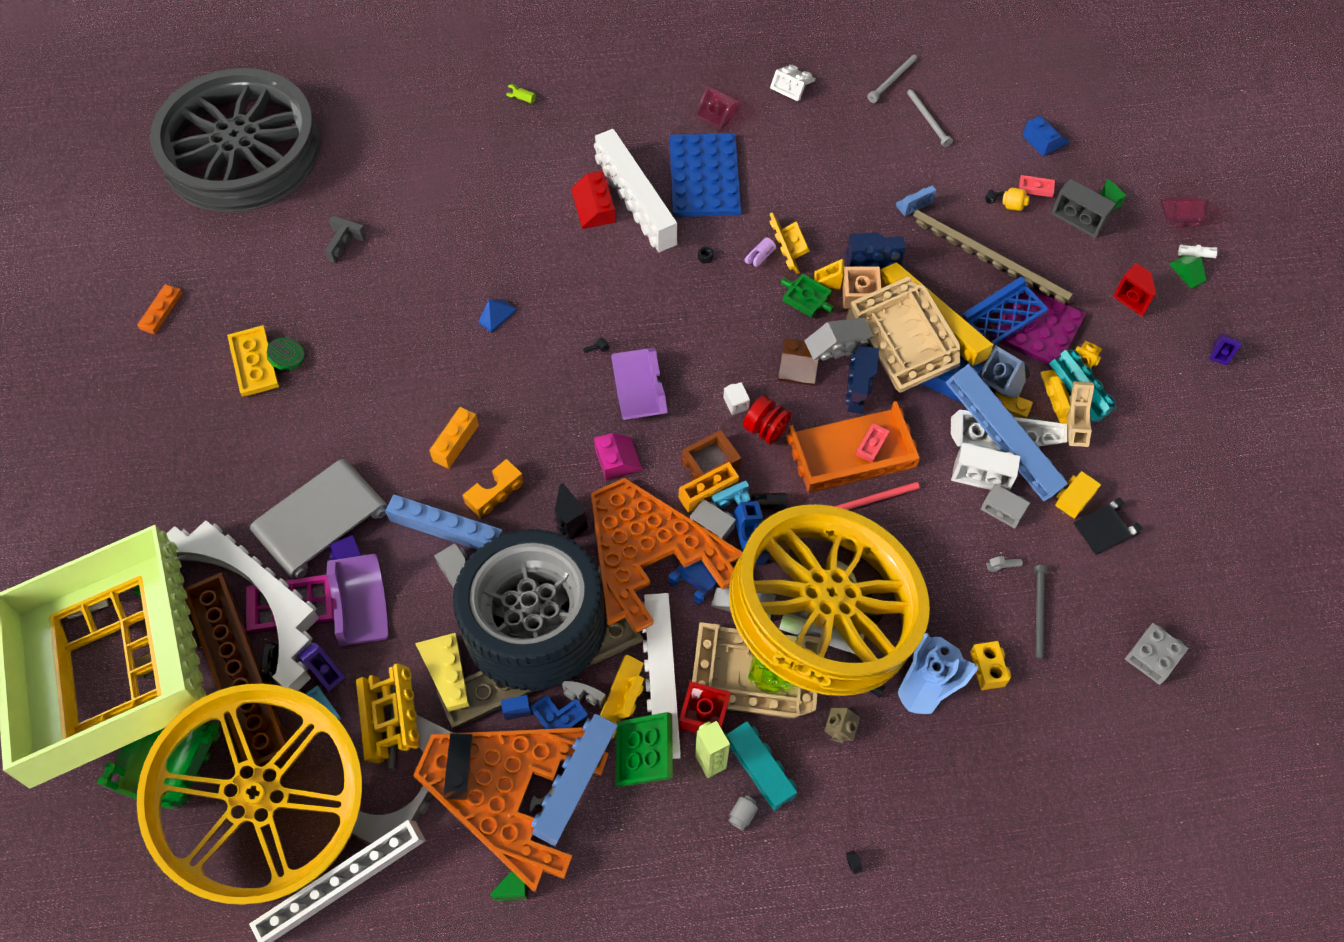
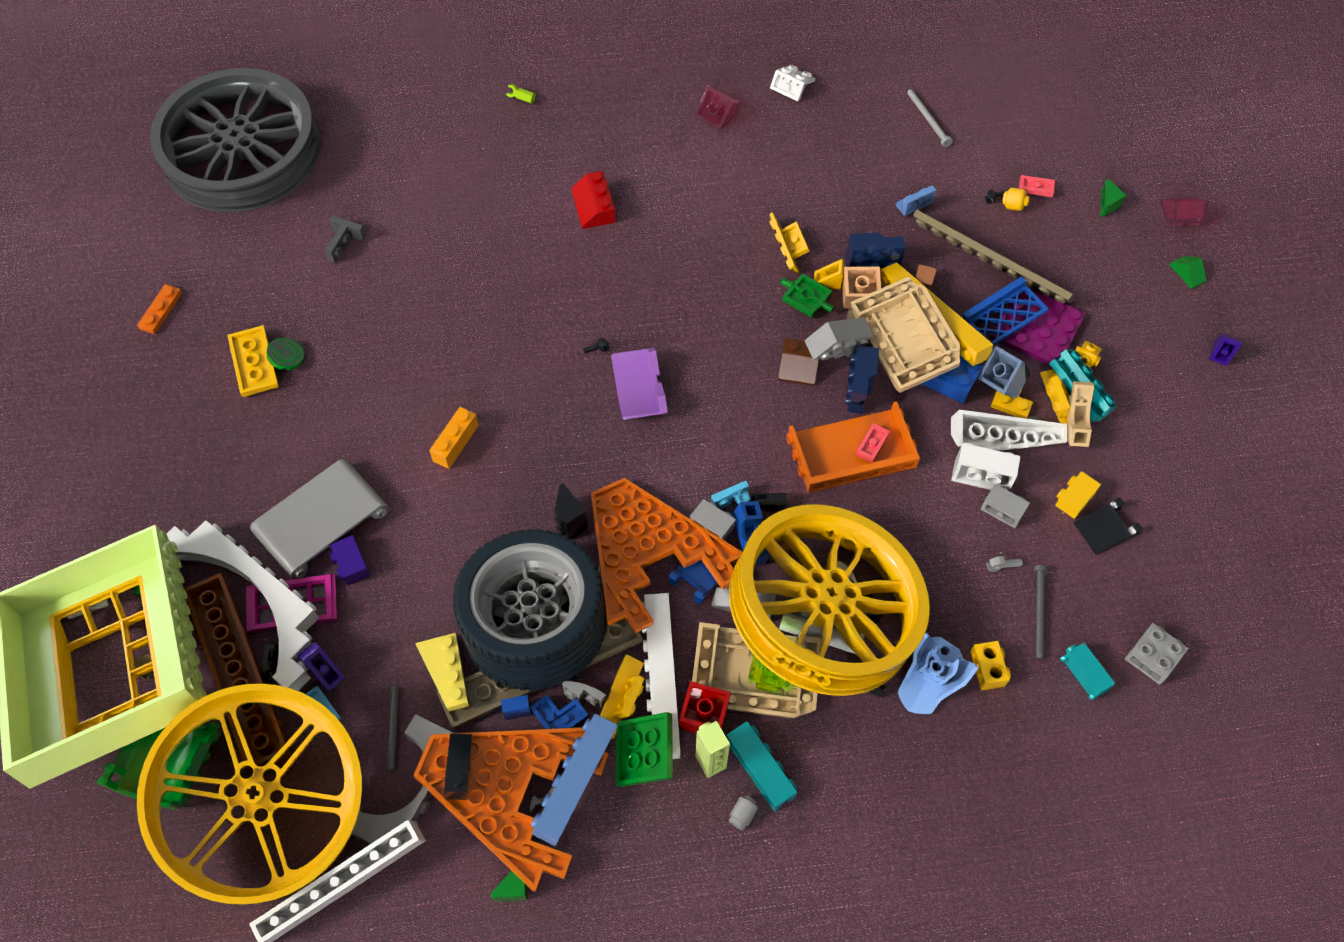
medium lavender panel [327,554,389,647] -> none
yellow fence [356,663,419,764] -> none
medium blue brick [385,494,503,550] -> none
light grey slope [434,543,468,588] -> none
light orange arch [463,459,524,518] -> none
blue slope [478,299,516,333] -> none
white brick [594,129,677,253] -> none
dark pink slope [594,433,642,481] -> none
blue plate [669,133,741,217] -> none
light orange brick [678,462,739,513] -> none
dark orange window [681,430,741,480] -> none
black axle [698,246,714,264] -> none
white brick [723,382,750,415] -> none
red wheel [742,395,792,445] -> none
lavender hinge [745,237,776,267] -> none
dark tan brick [825,708,860,743] -> none
coral bar [830,482,920,510] -> none
black tile [846,850,862,874] -> none
light grey bar [867,55,917,103] -> none
medium blue brick [945,364,1068,502] -> none
blue slope [1022,115,1070,157] -> none
dark grey brick [1051,179,1116,238] -> none
red slope [1113,263,1156,317] -> none
white pin [1178,245,1217,258] -> none
none -> nougat brick [915,264,936,290]
none -> teal brick [1060,643,1115,700]

